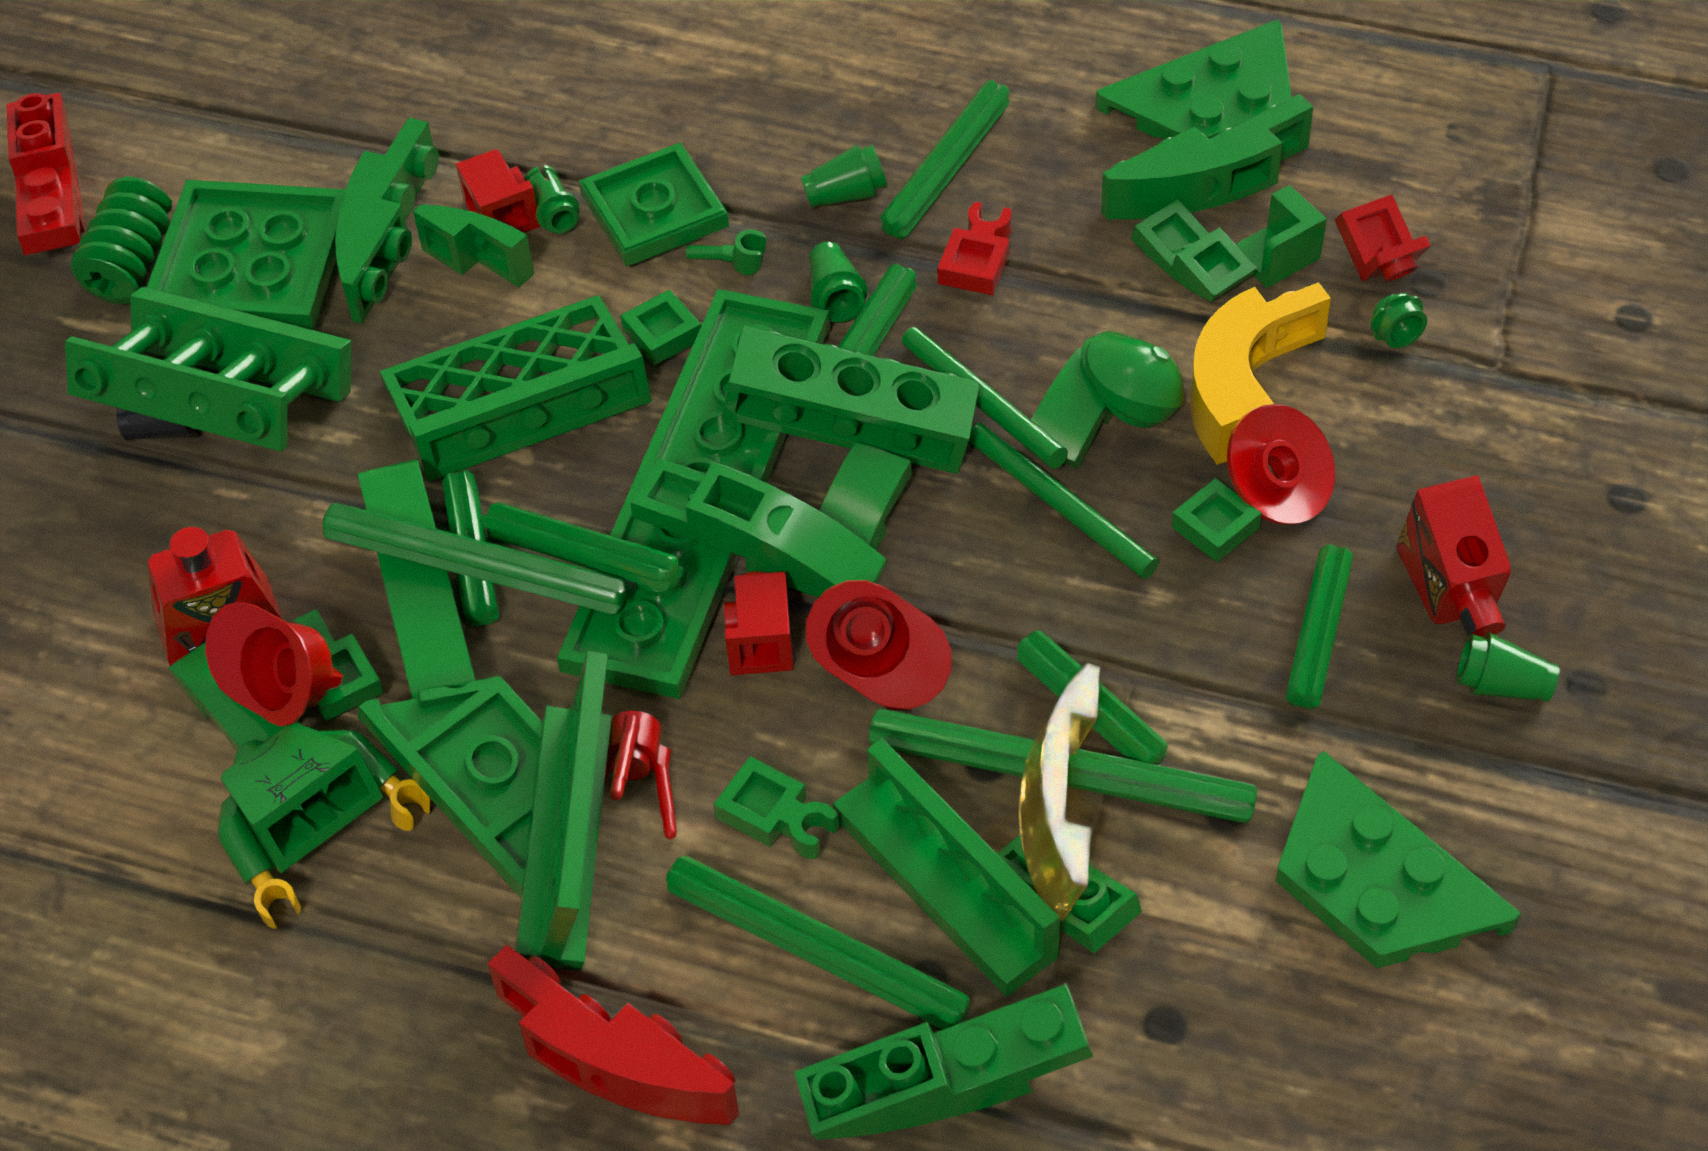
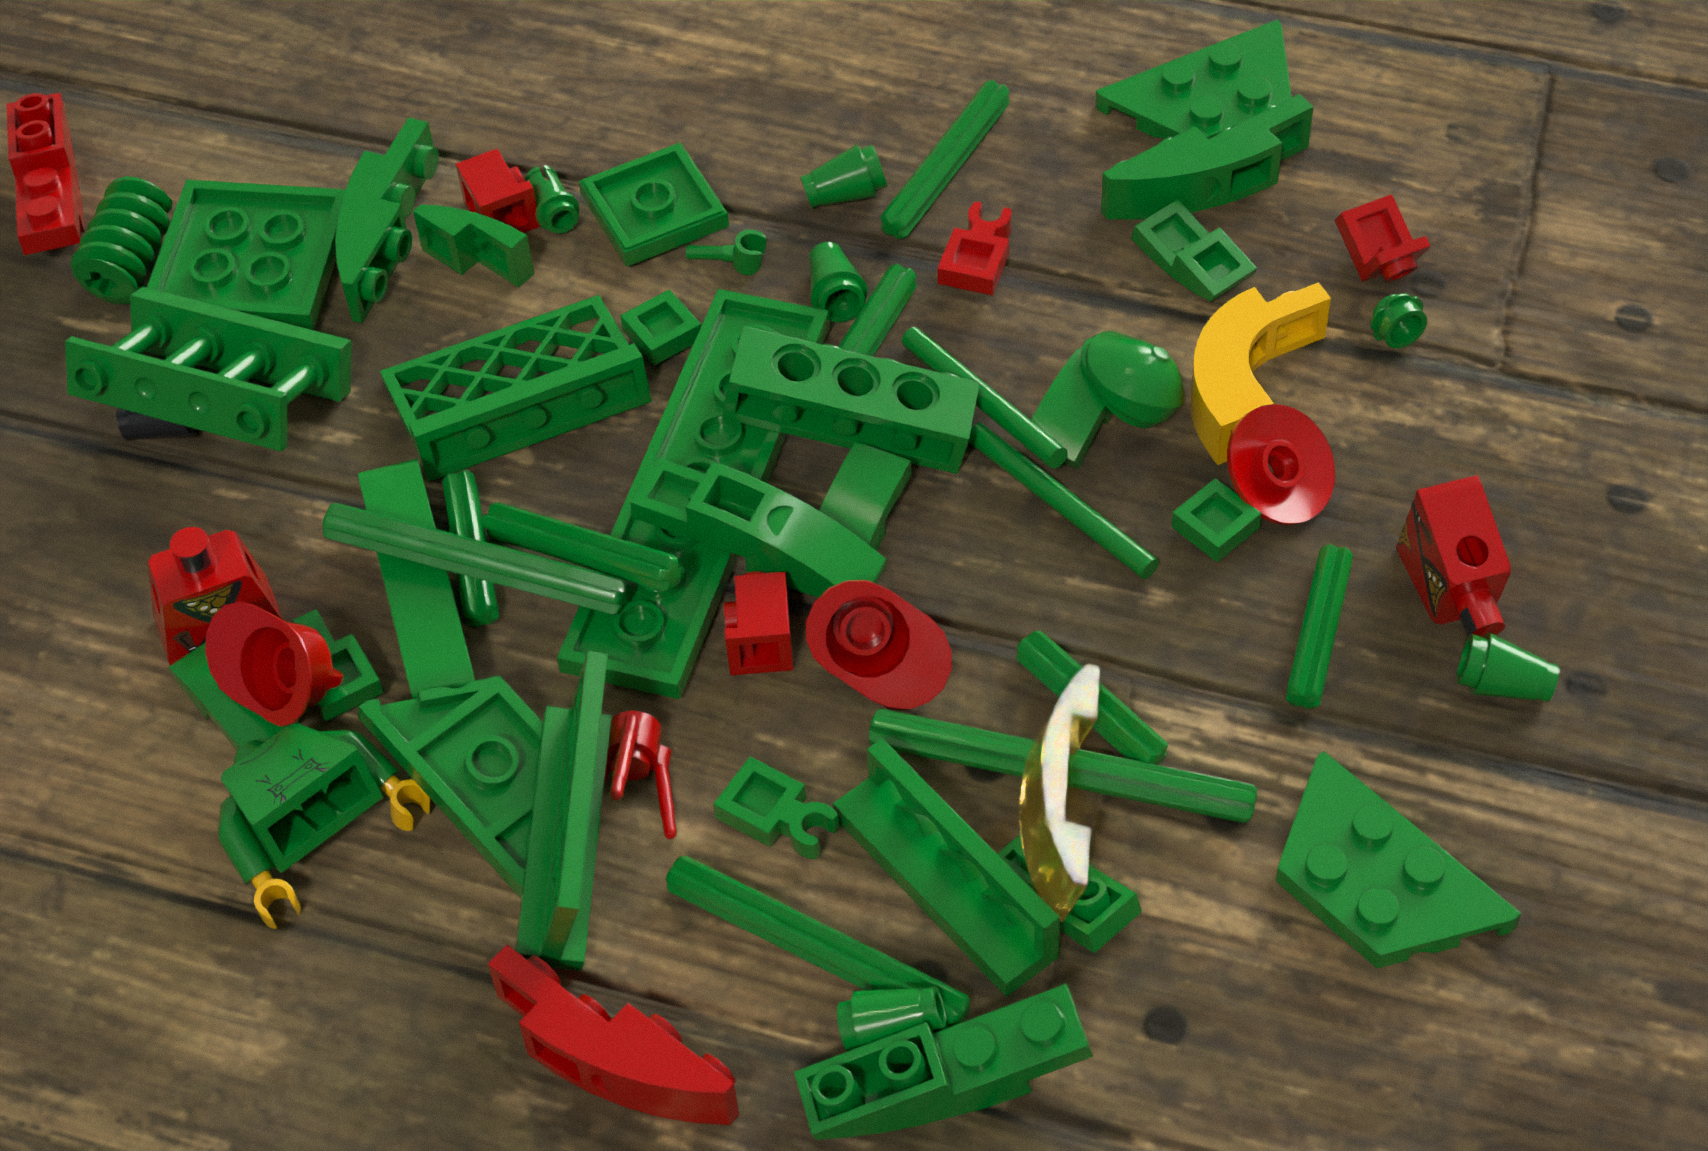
green panel [1236,185,1327,288] -> none
none -> green cone [837,986,946,1052]

